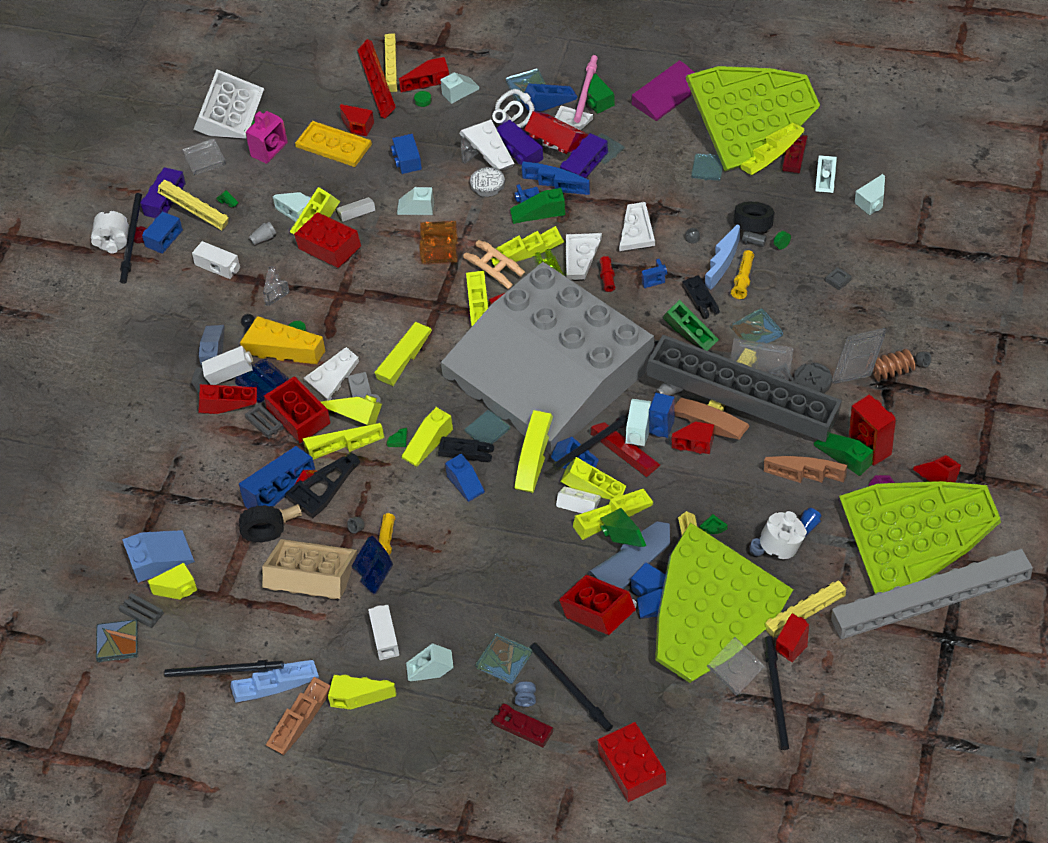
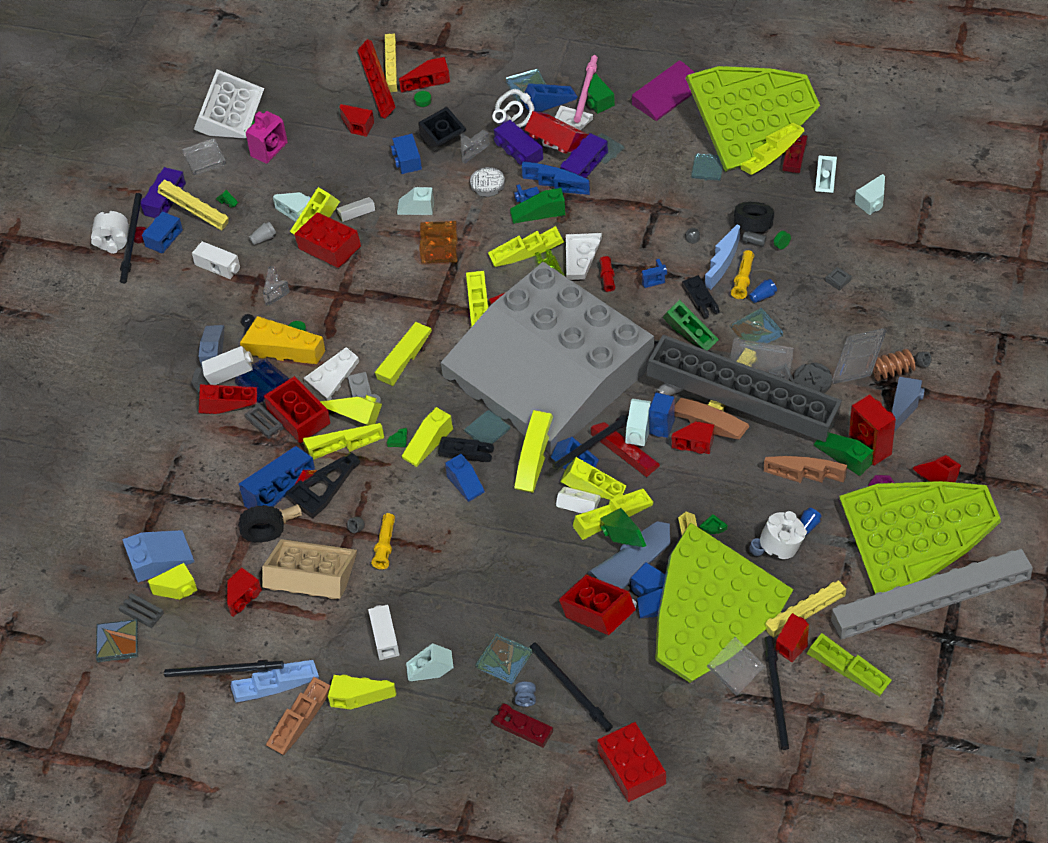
yellow tile [295,121,372,167] -> none
clear blue slope [352,536,393,594] -> none
light aqua slope [440,72,479,104] -> none
white wing [459,120,514,171] -> none
light nougat piece [463,240,525,290] -> none
white wing [619,202,655,251] -> none
none -> red slope [227,567,262,617]
none -> black slope [418,107,466,147]
none -> blue cone [749,279,777,303]
none -> lime slope [807,633,892,697]
none -> sand blue slope [892,377,925,432]

